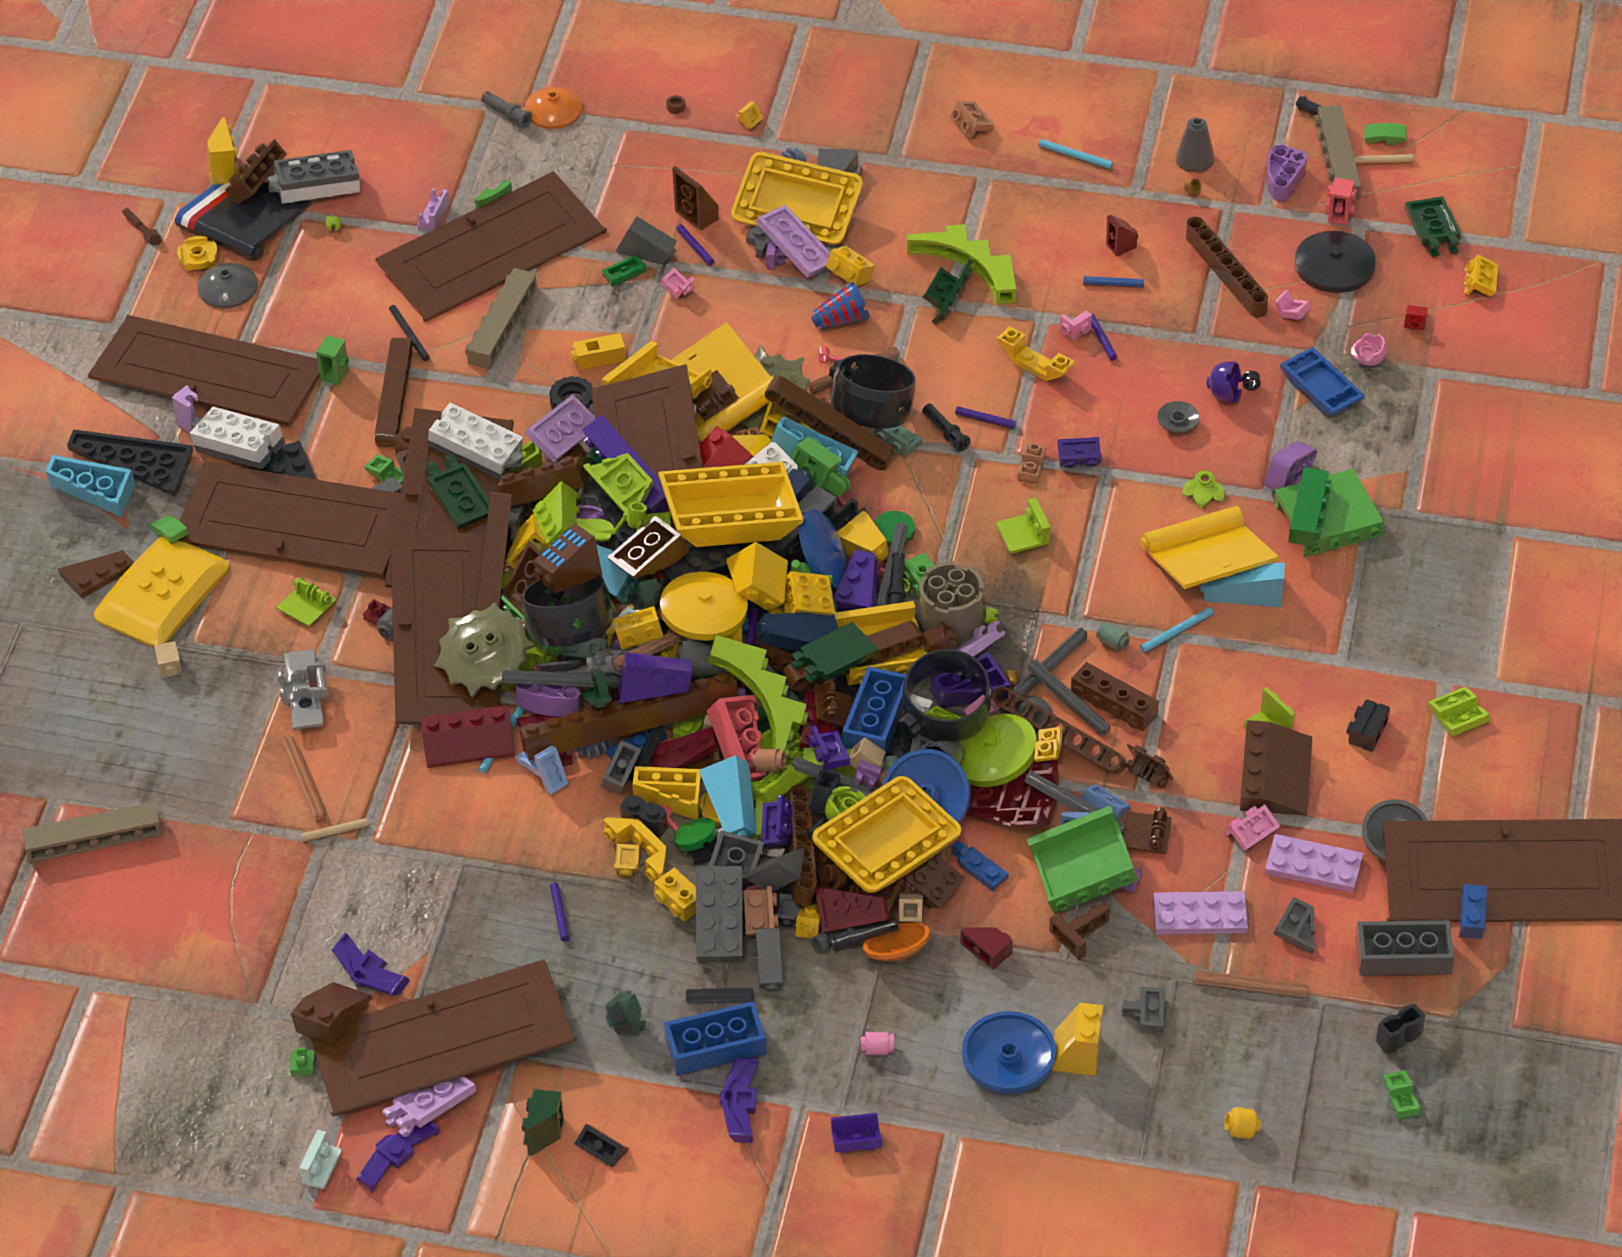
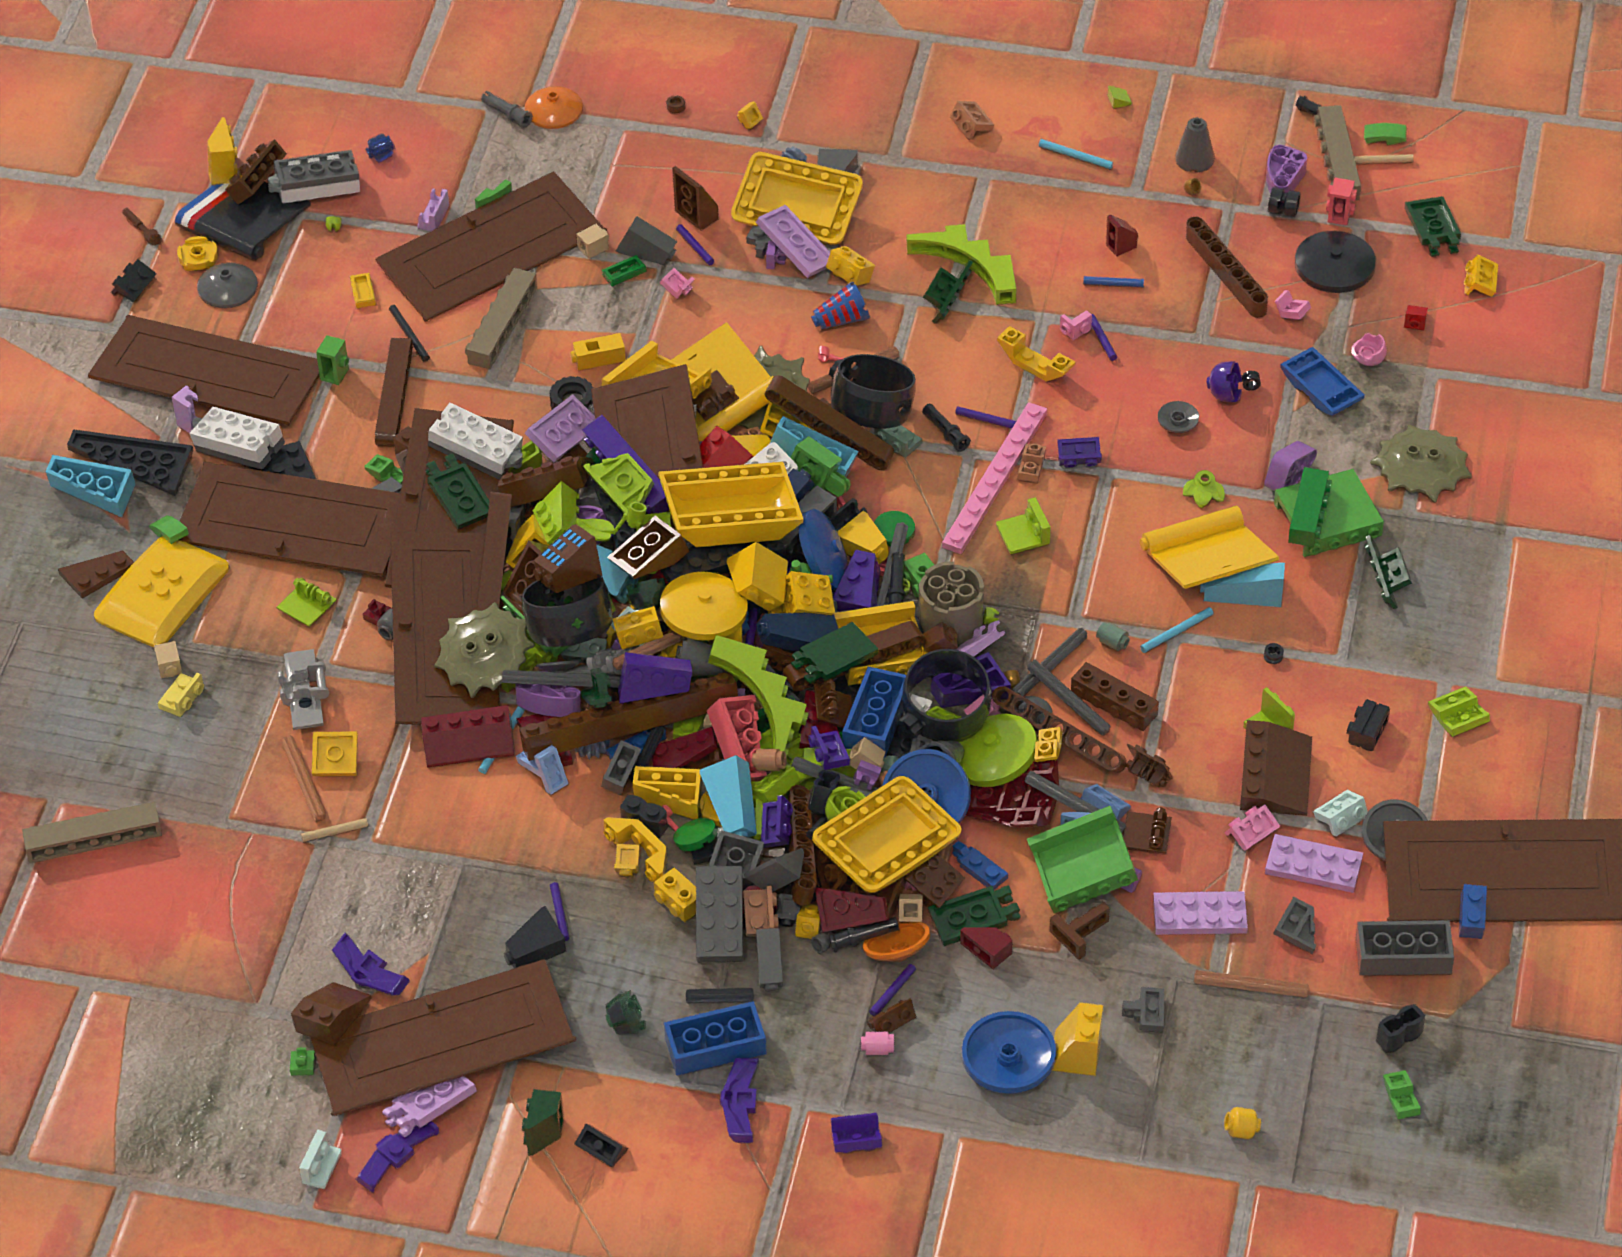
none -> black bracket [111,259,157,302]
none -> light yellow bracket [158,673,204,717]
none -> yellow hinge [312,731,358,776]
none -> yellow tile [350,273,376,309]
none -> clear blue head [365,133,396,162]
none -> black slope [504,906,566,968]
none -> tan brick [577,224,609,259]
none -> reddish brown hinge [867,998,917,1033]
none -> dark purple bar [869,964,916,1016]
none -> dark green tile [928,886,1021,947]
none -> bright pink plate [942,402,1047,554]
none -> lime slope [1108,86,1132,108]
none -> black bush [1263,643,1284,664]
none -> black wheel [1268,187,1301,217]
none -> light aqua bracket [1313,790,1368,837]
none -> bracket [1365,535,1412,609]
none -> olive piece [1370,424,1472,502]

